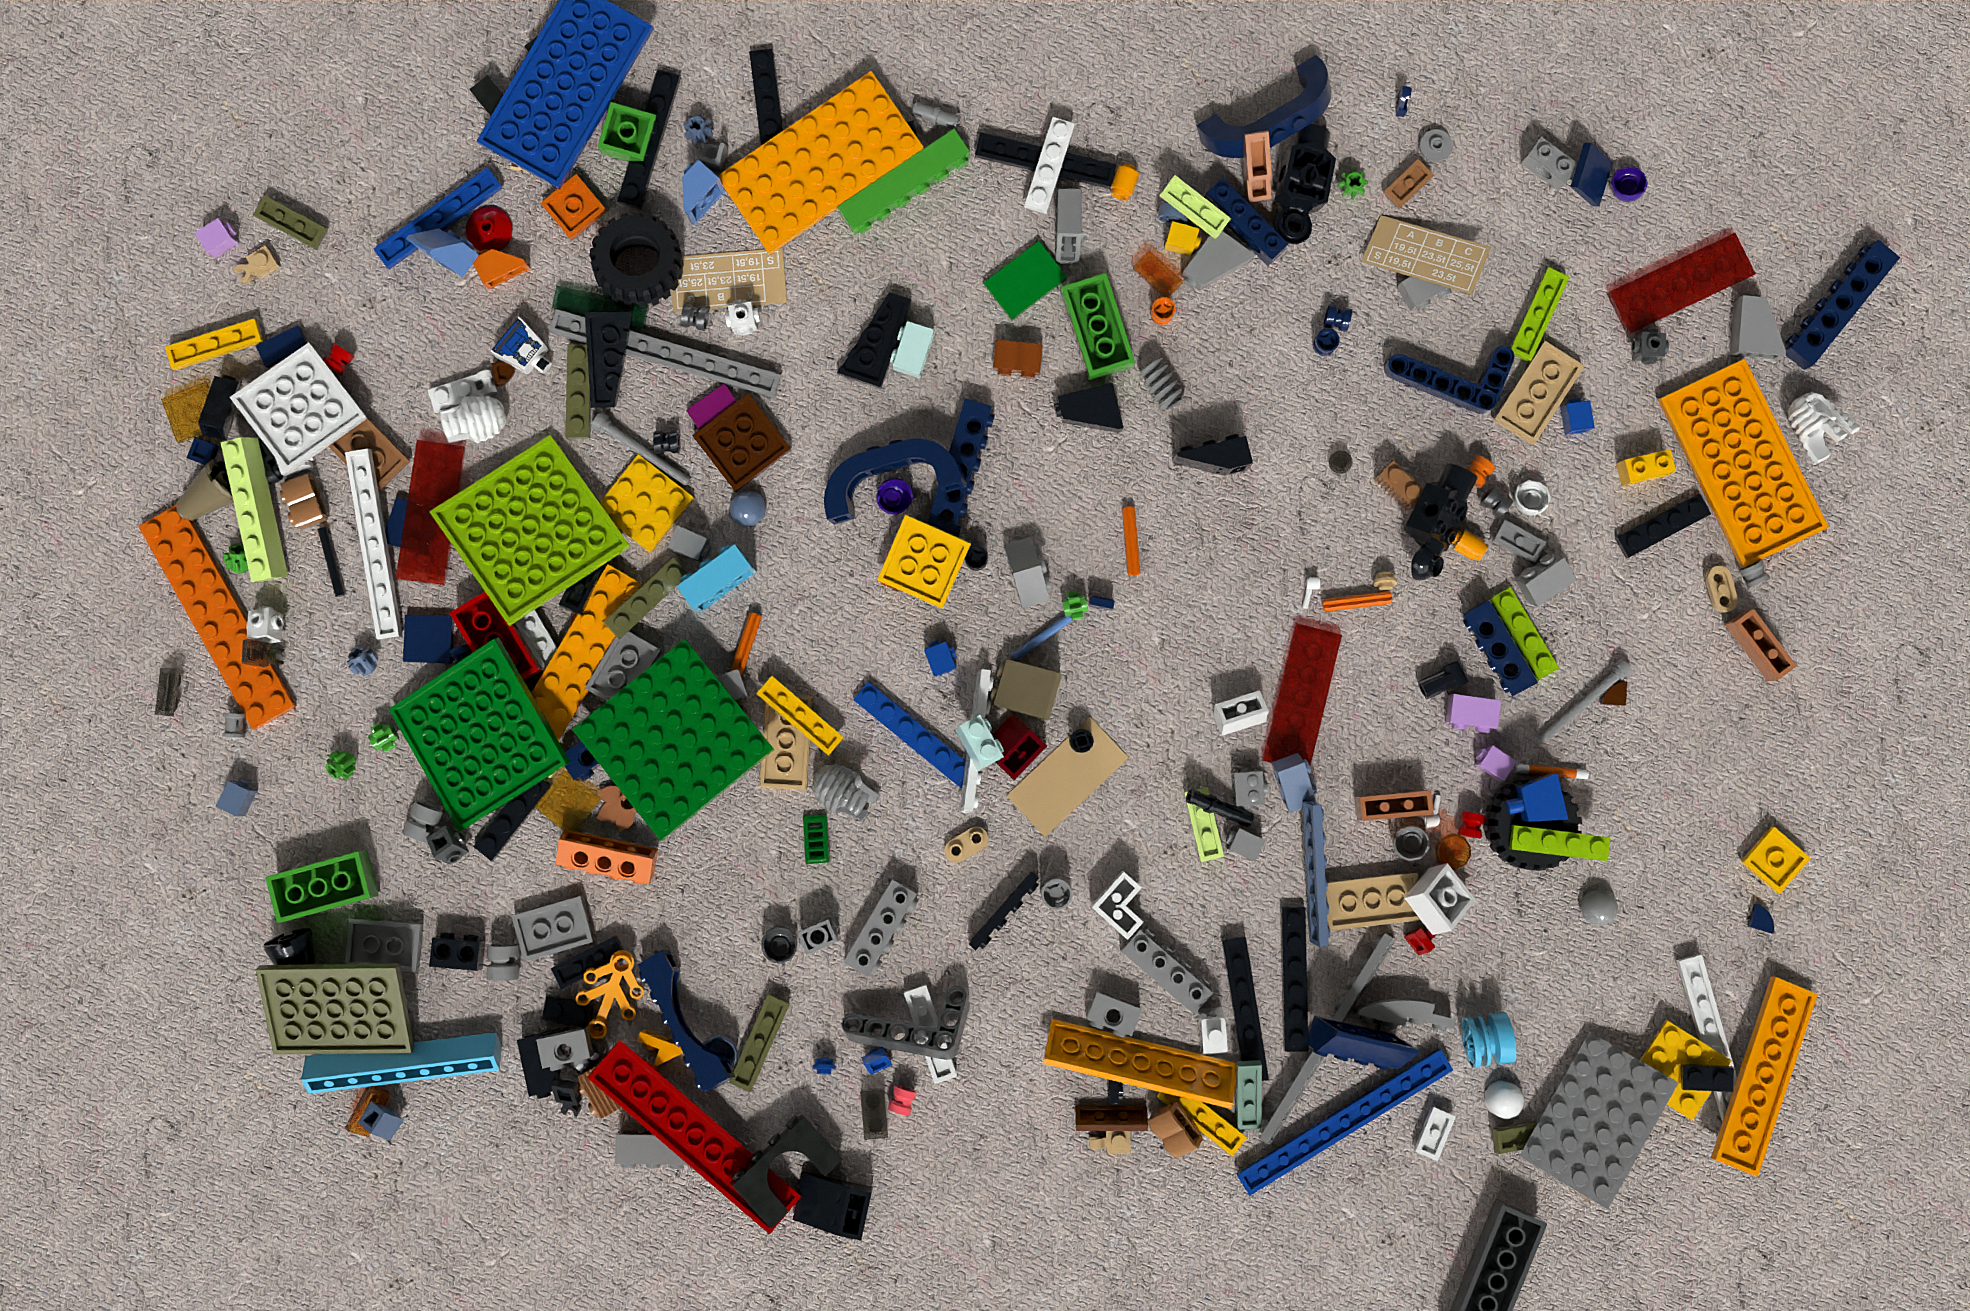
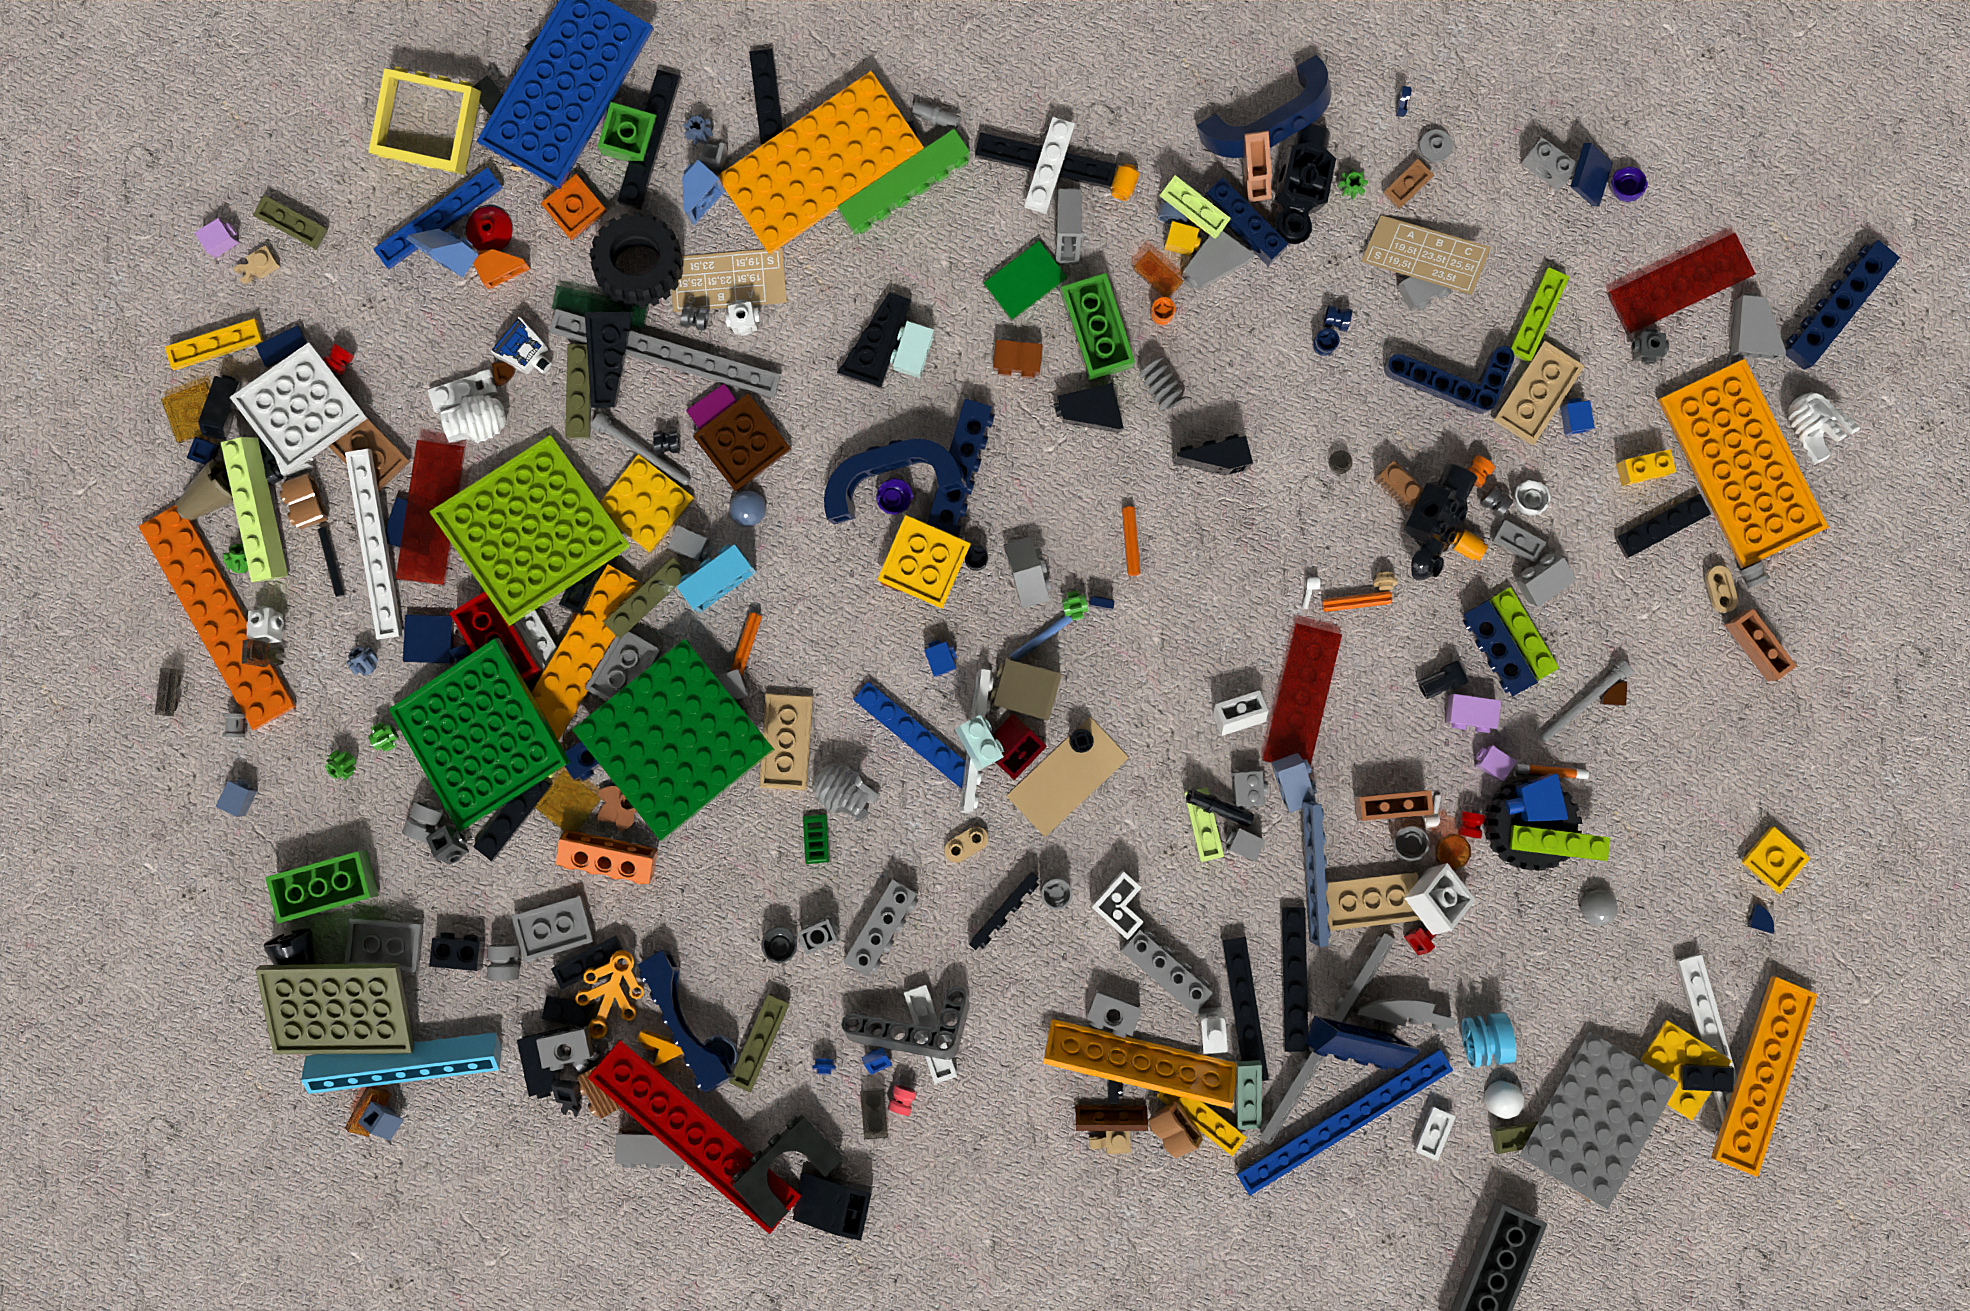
yellow plate [756,676,844,756] -> none
none -> light yellow window [368,66,481,175]

